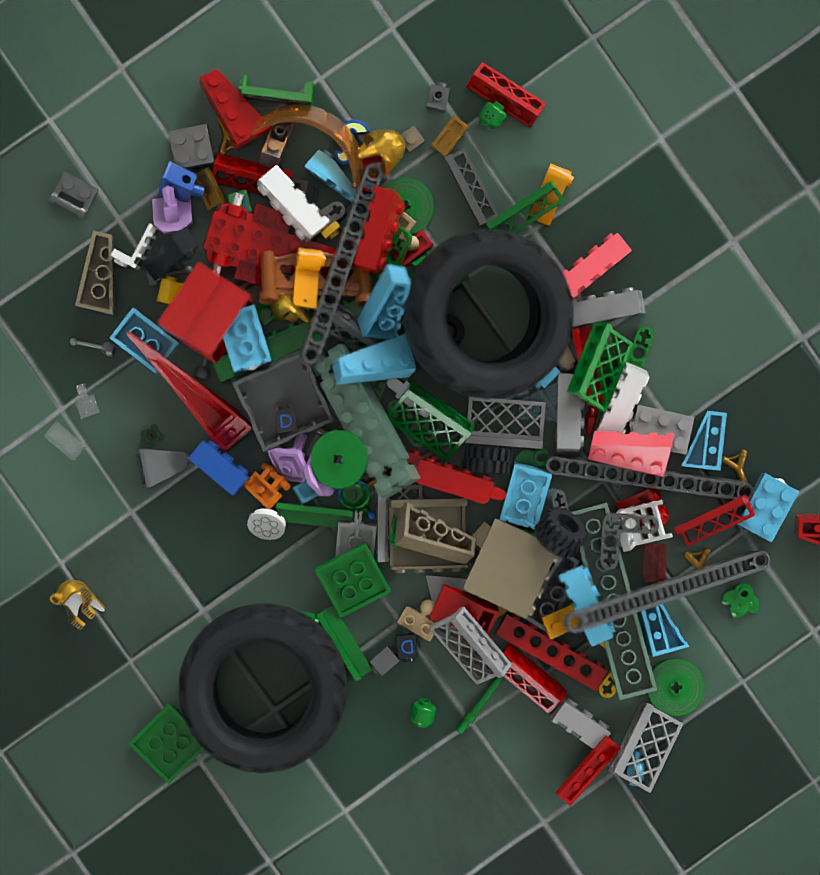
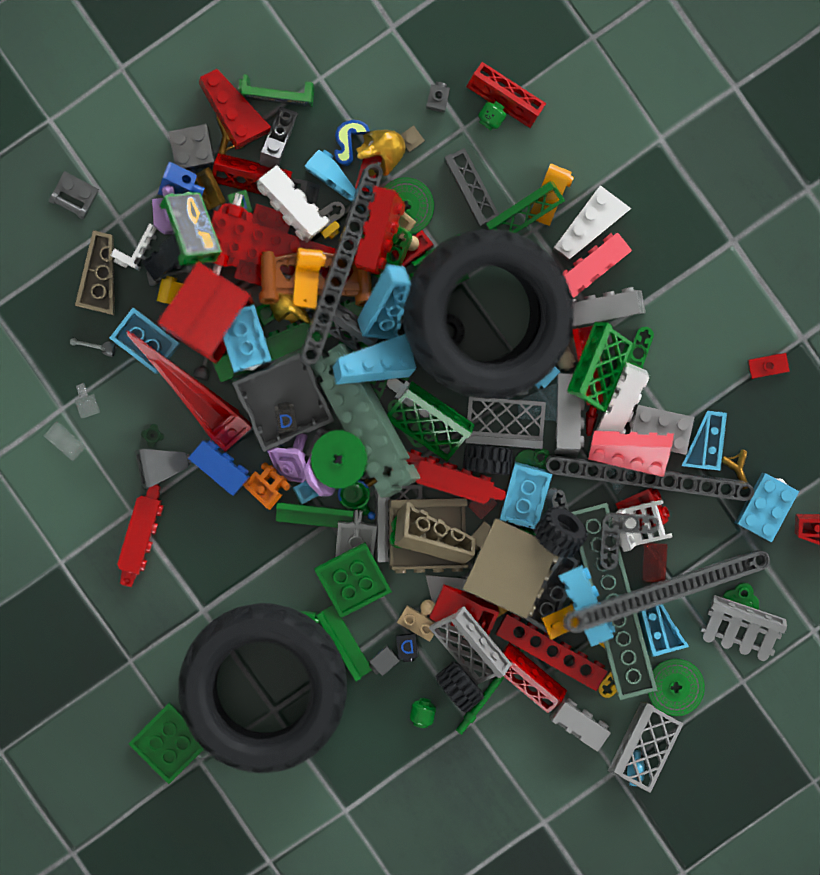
pearl gold piece [50,579,105,630] -> none
white tile [247,509,286,540] -> none
clear orange windscreen [250,105,363,188] -> none
pearl gold plate [431,115,469,157] -> none
red fence [555,735,621,806] -> none
red fence [674,494,756,547] -> none
pearl gold piece [683,547,710,570] -> none
none -> red hinge [117,484,164,587]
none -> panel [159,192,222,266]
none -> black tyre [436,661,484,713]
none -> clear red brick [467,498,498,520]
none -> white wedge [553,186,631,260]
none -> light grey fence [701,595,787,661]
none -> red plate [748,353,790,379]

